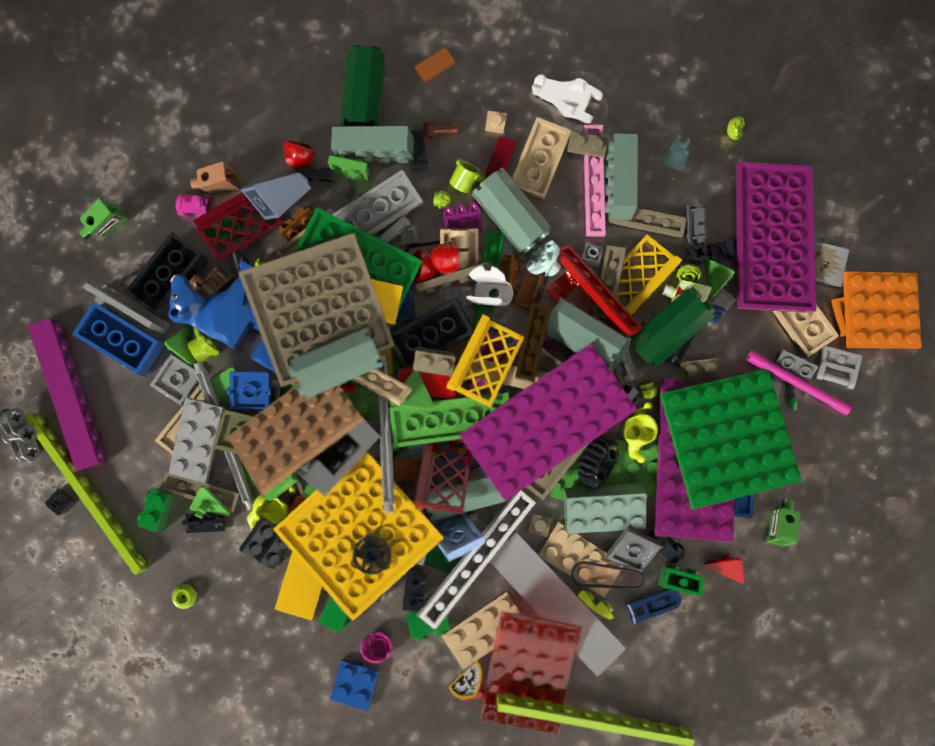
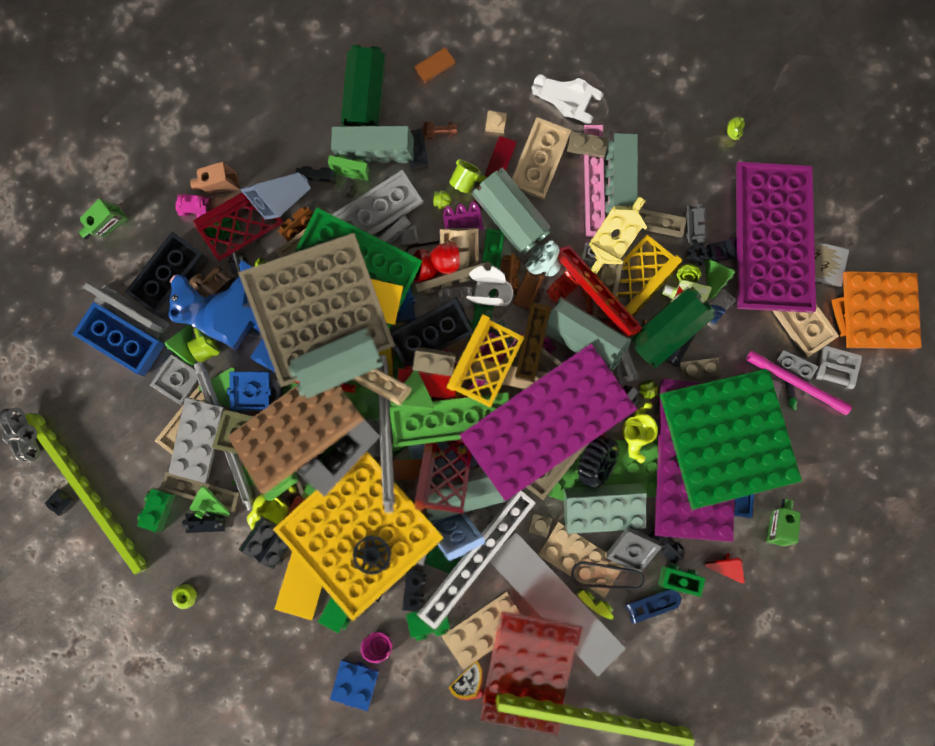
magenta brick [27,318,105,471] -> none
red hat [283,141,316,168] -> none
clear light blue plate [664,135,690,171] -> none
none -> light yellow plate [589,197,647,274]

